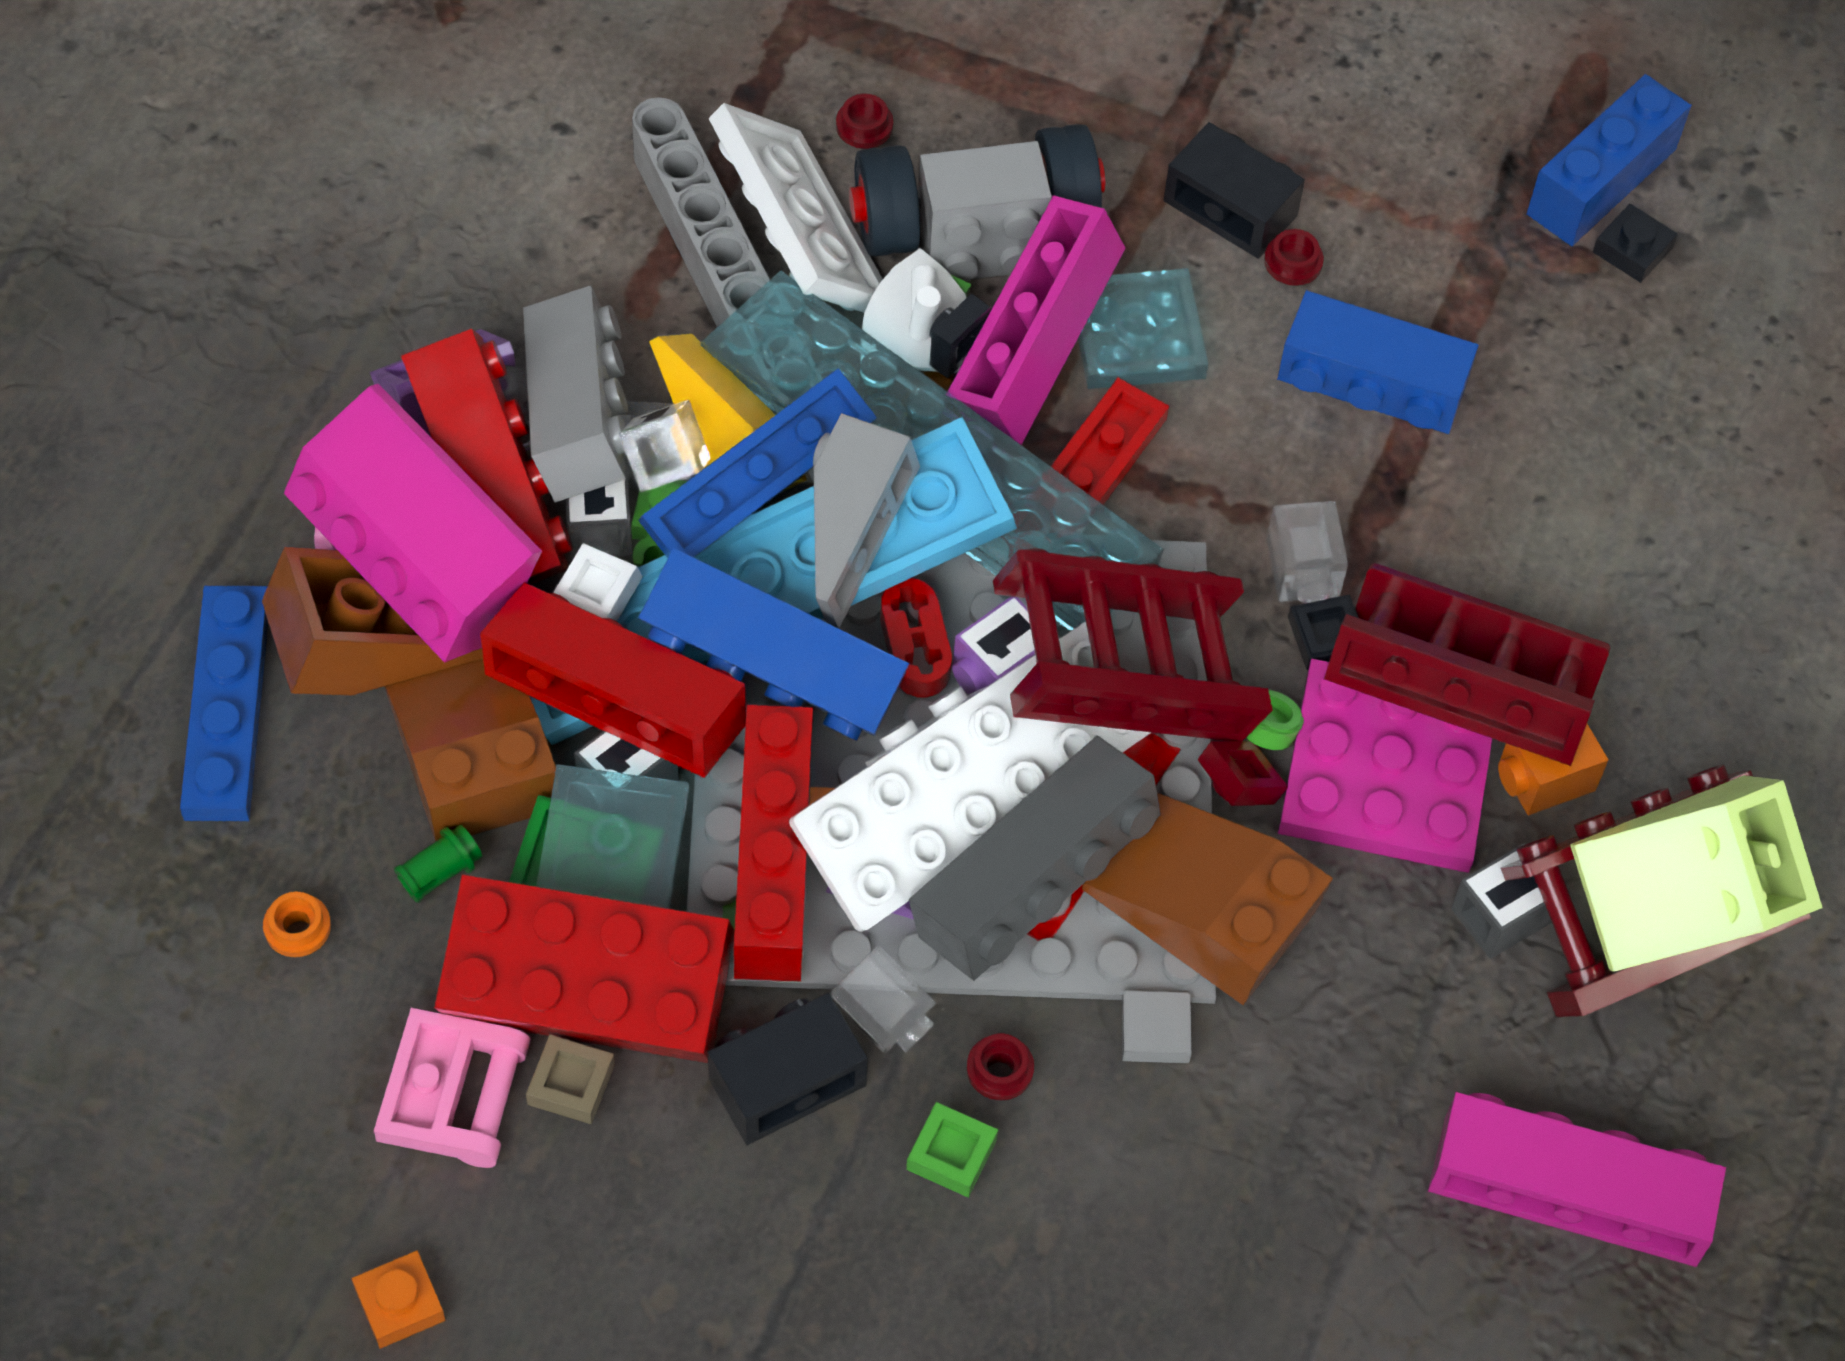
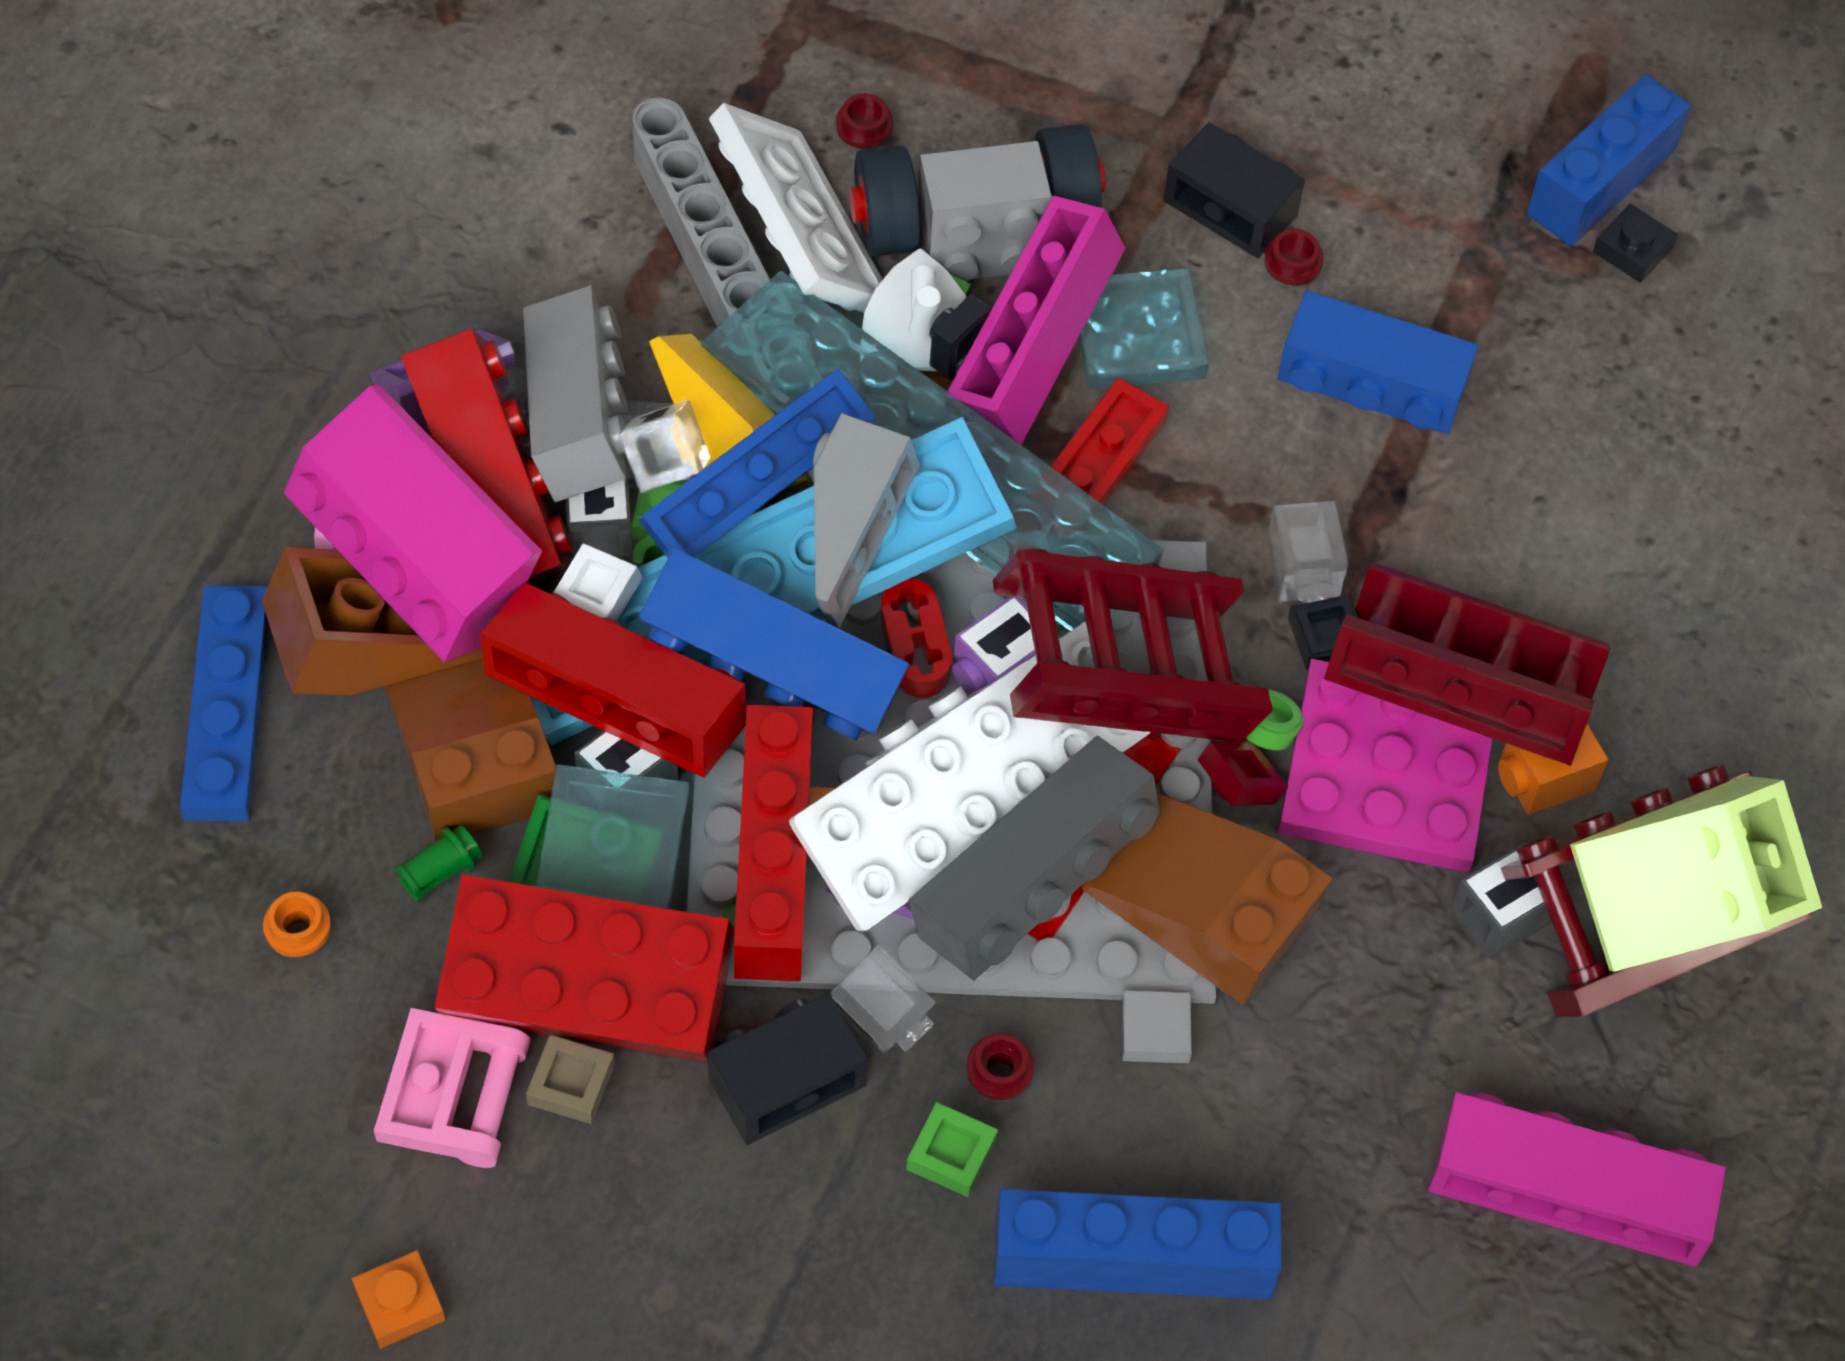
none -> blue brick [994,1189,1281,1300]

